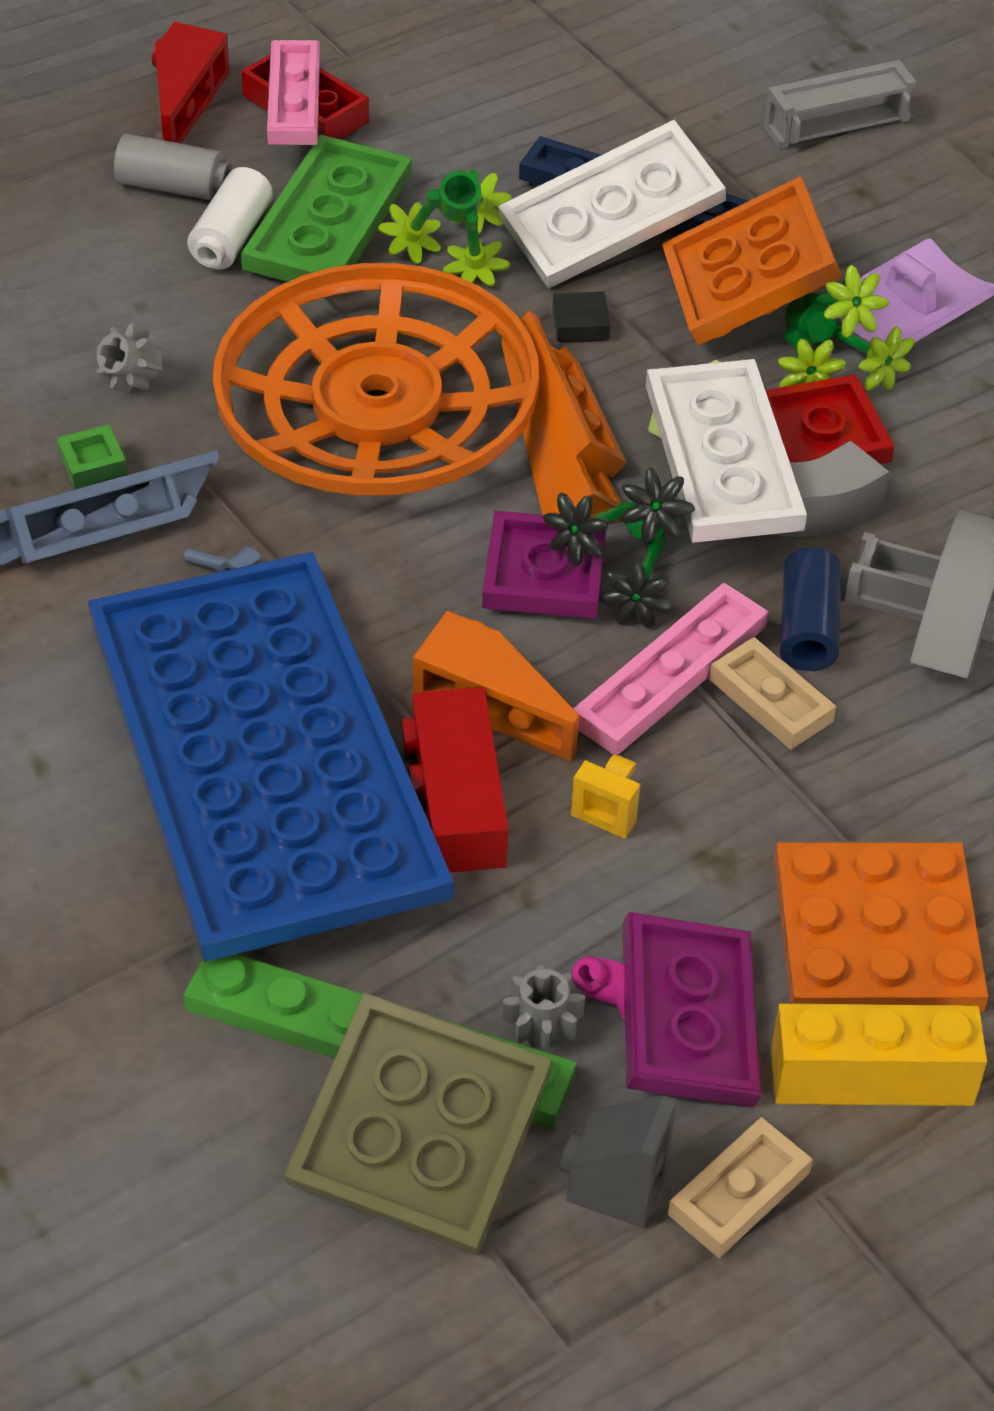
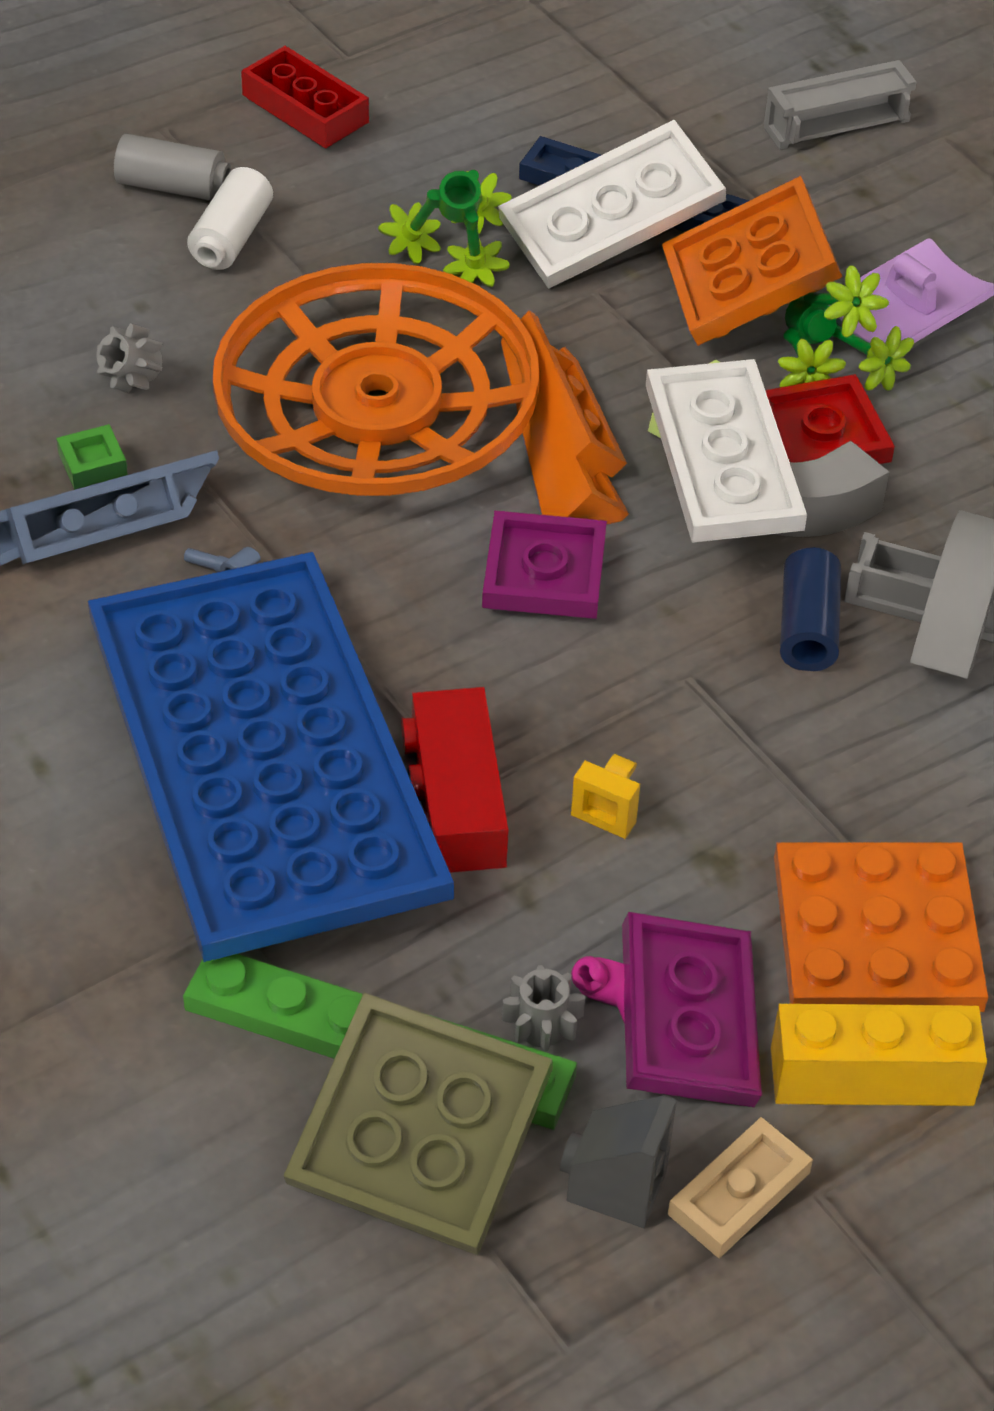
red slope [152,21,230,144] -> none
bright green plate [241,135,412,282] -> none
bright pink tile [267,40,320,145] -> none
orange slope [413,610,579,762] -> none
pearl dark grey plant [543,467,695,629] -> none
pearl dark grey tile [552,291,611,342] -> none
bright pink plate [573,582,769,755] -> none
tan plate [709,637,837,750] -> none

